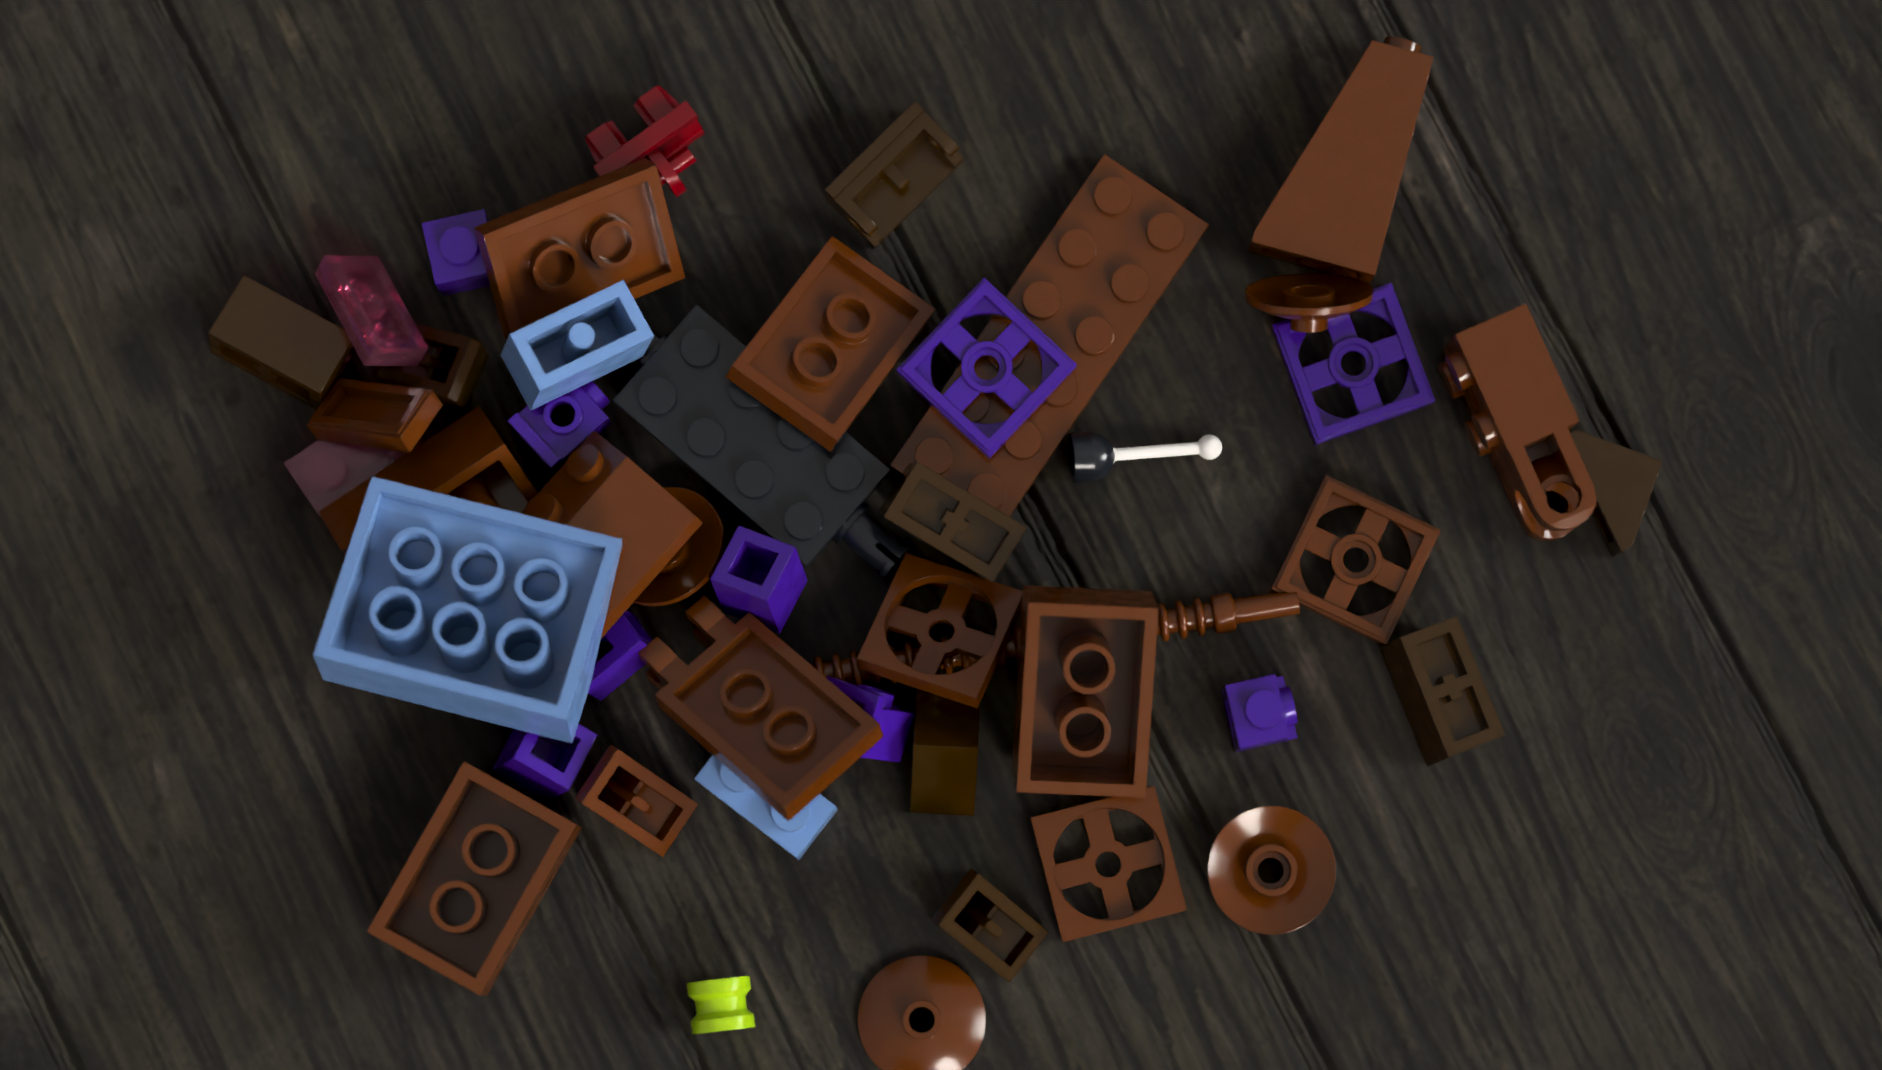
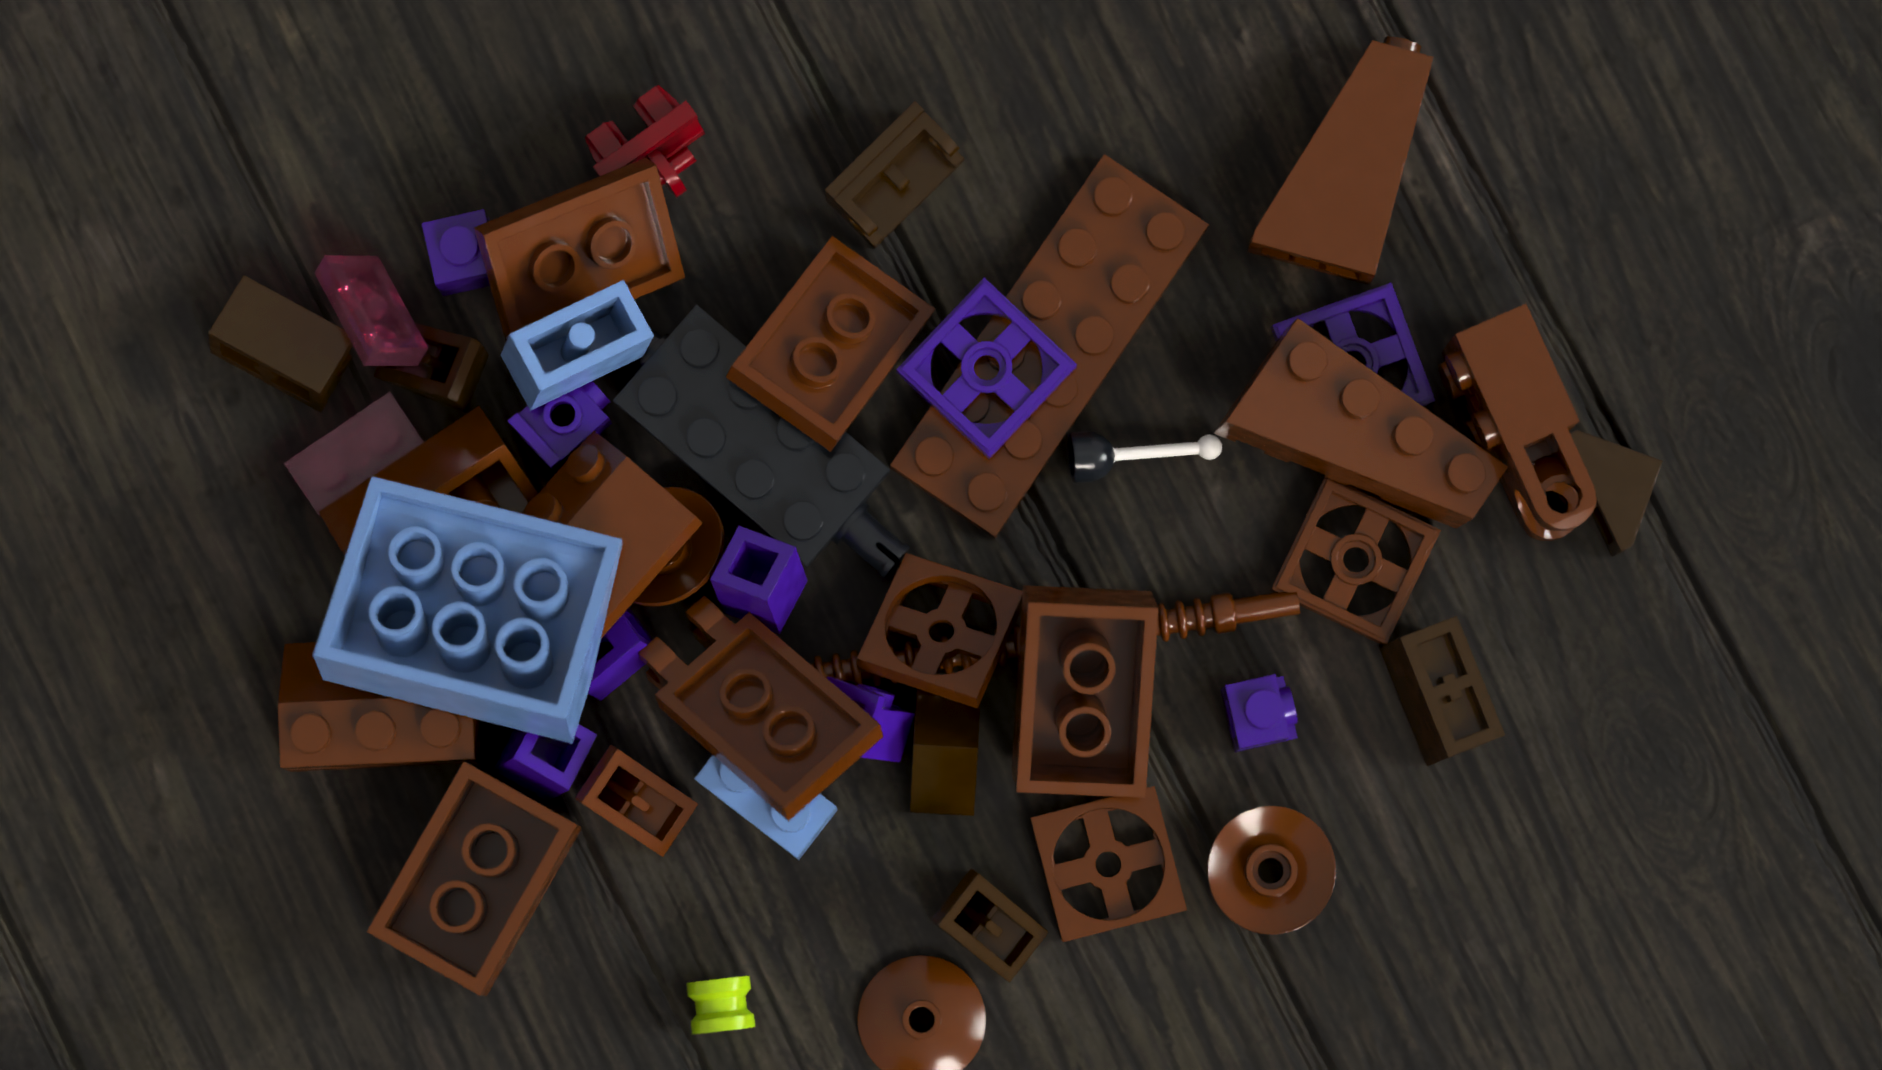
reddish brown tile [307,378,443,453] -> none
dark brown hinge [879,461,1027,583] -> none
reddish brown dish [1245,273,1373,333] -> none
none -> reddish brown slope [278,642,482,772]
none -> reddish brown wedge [1213,318,1508,529]

